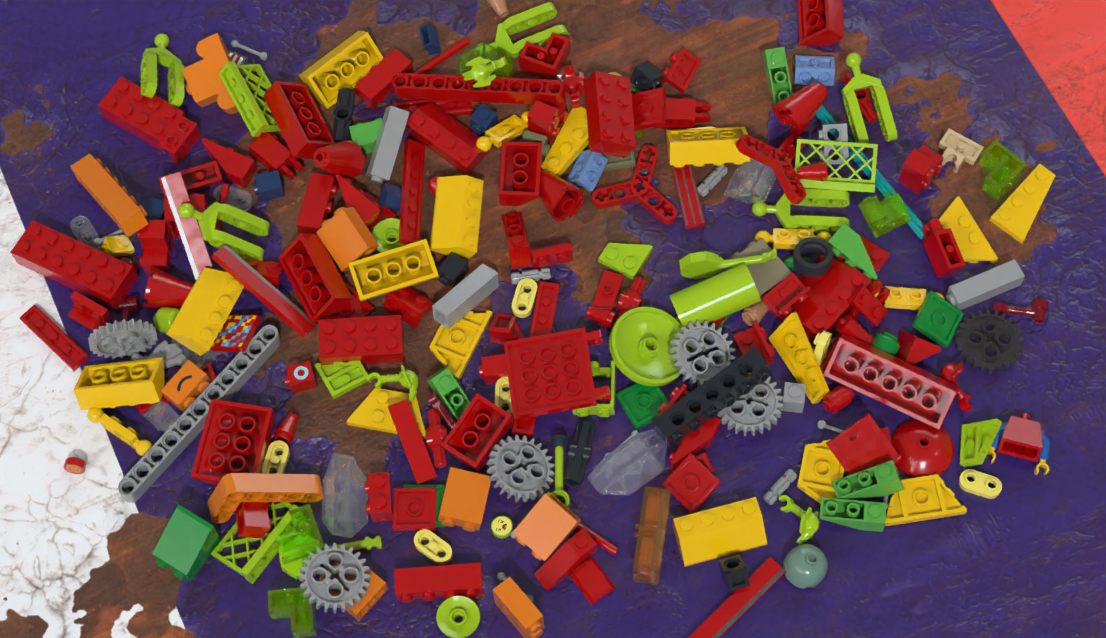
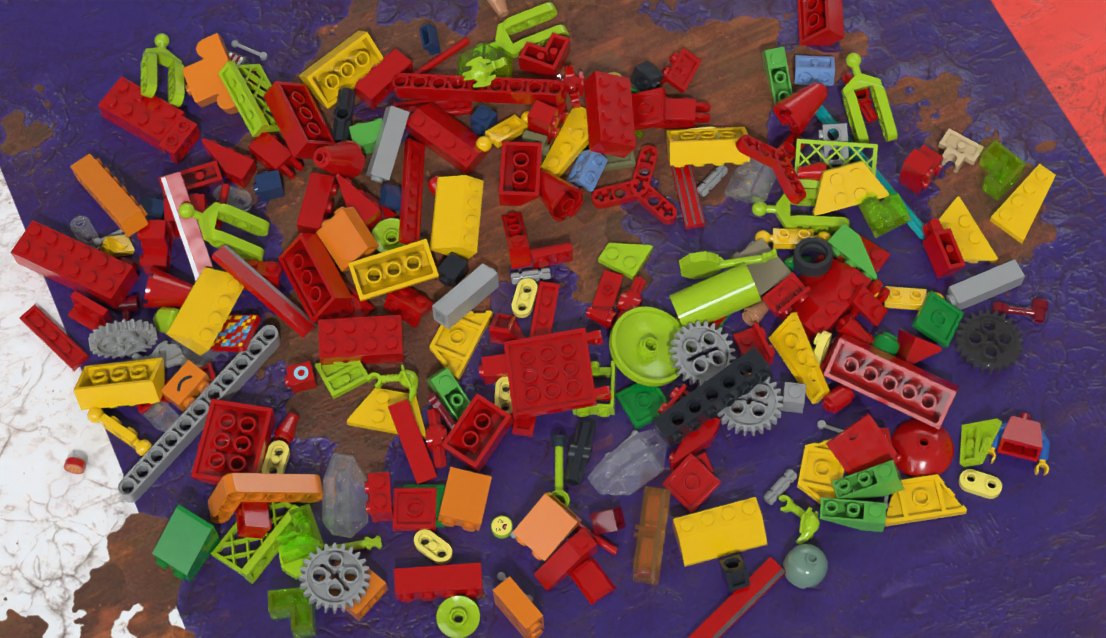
light grey gear [486,435,555,502] -> none
red piece [939,361,973,412] -> none
none -> dark red panel [590,506,626,535]
none -> yellow wing [812,161,890,216]

